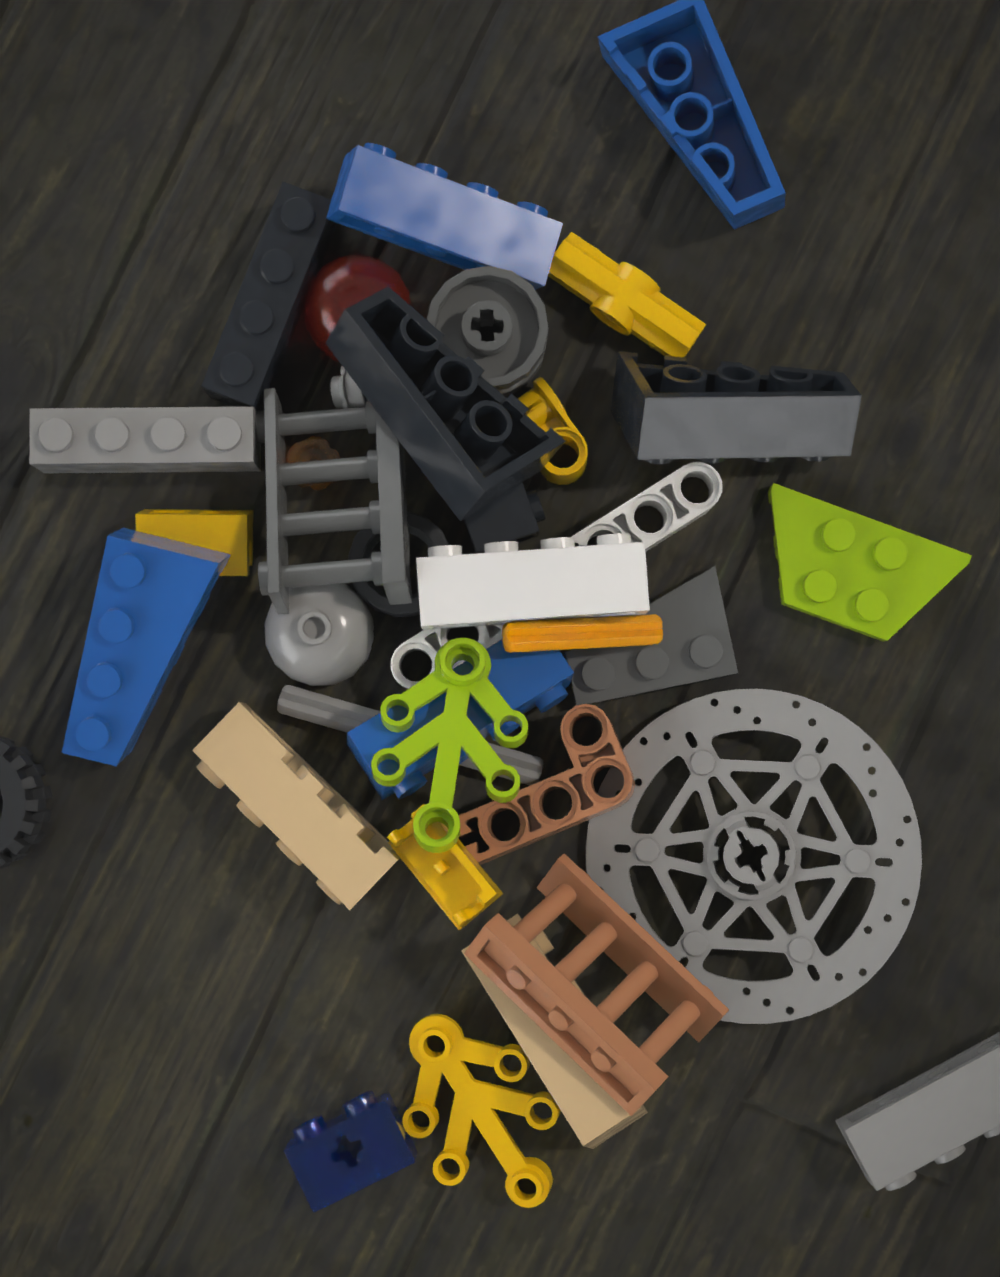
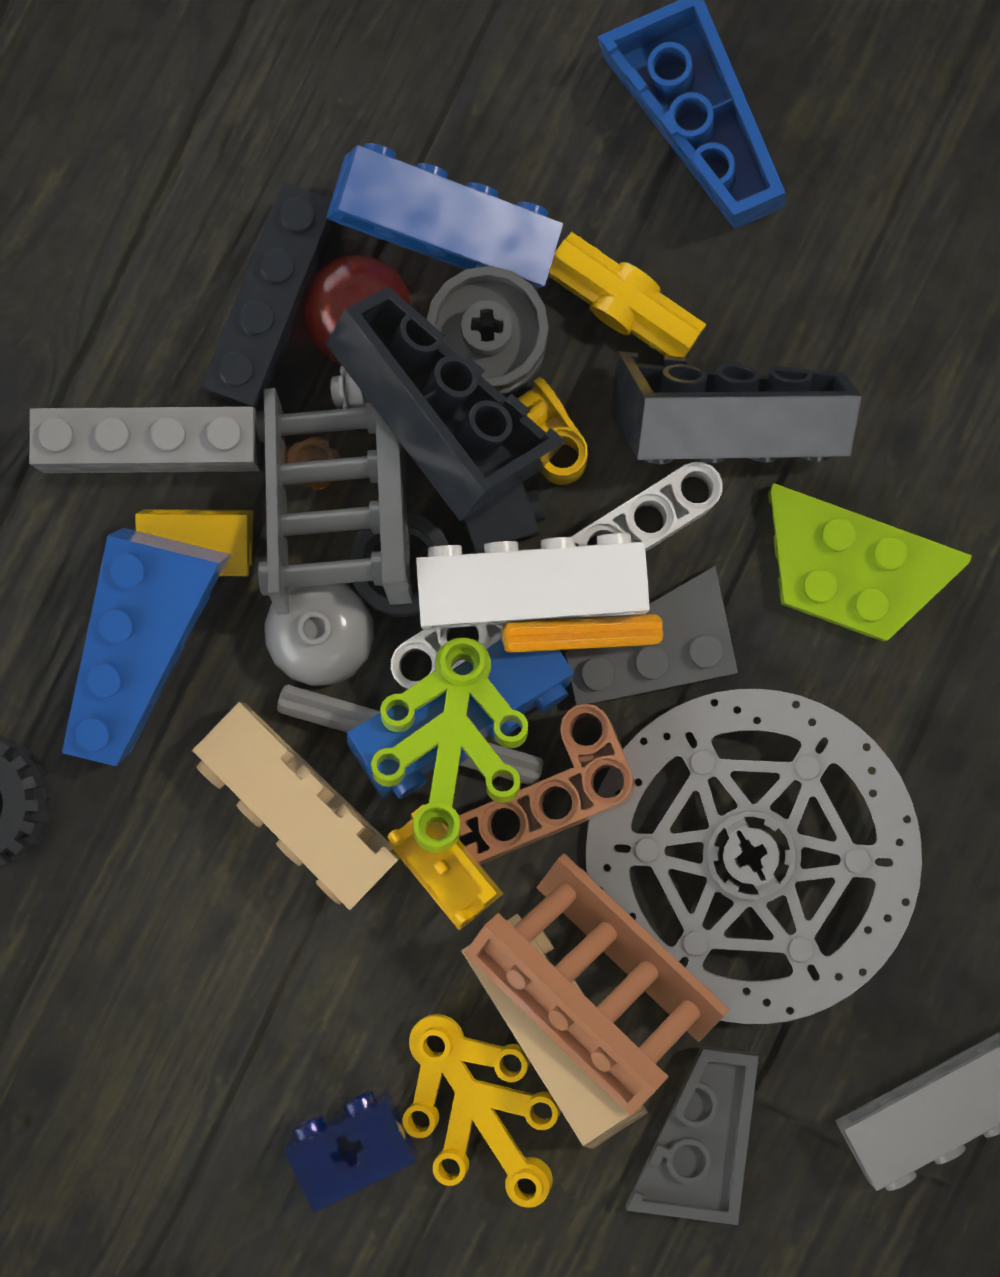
none -> dark grey wing [625,1046,759,1225]

